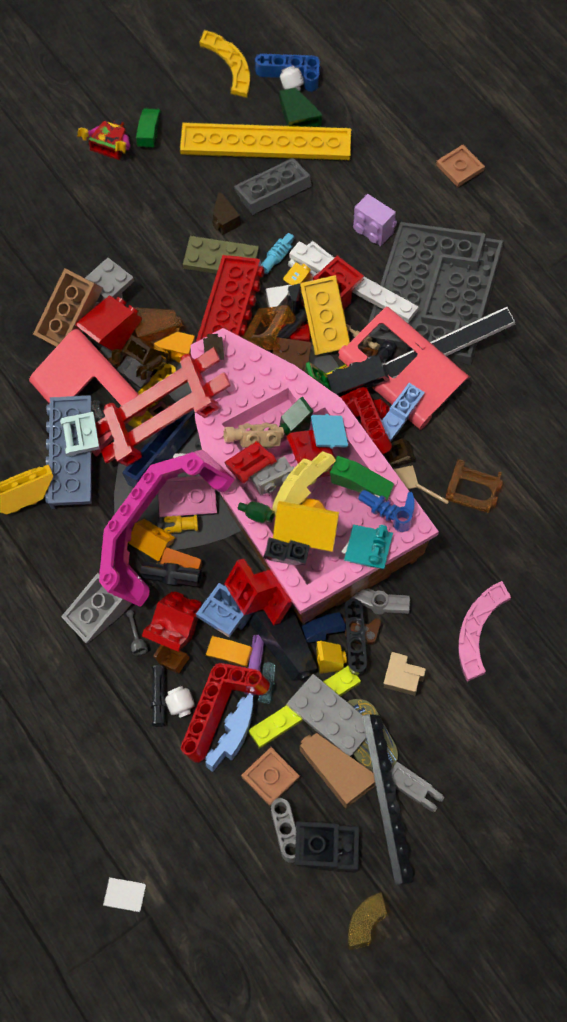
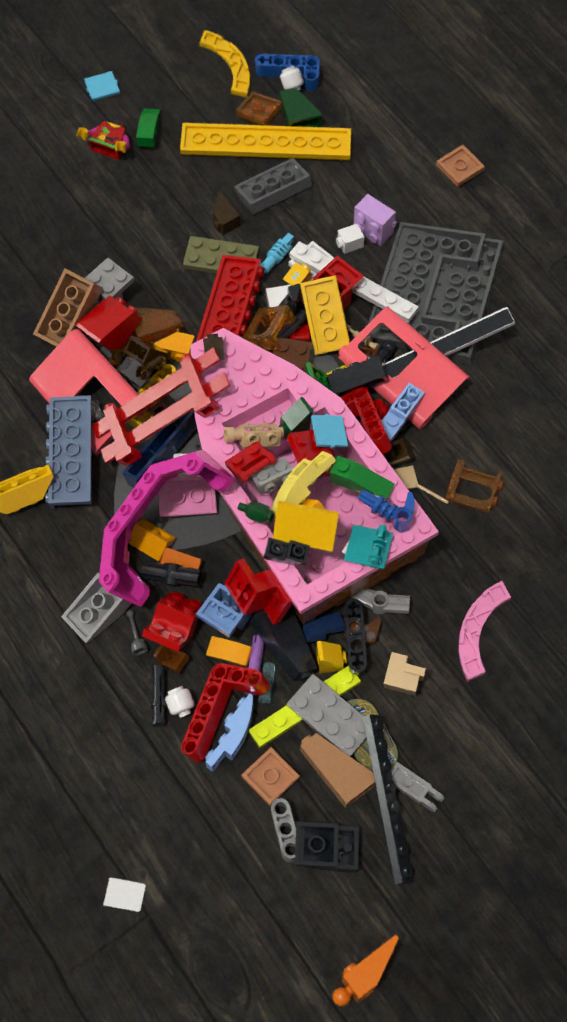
light aqua plate [60,412,100,456] -> none
yellow piece [164,514,198,533] -> none
clear yellow brick [348,893,387,950] -> none
none -> medium azure piece [84,71,120,101]
none -> clear orange plate [236,92,282,126]
none -> orange slope [333,935,398,1006]
none -> white brick [336,224,364,254]

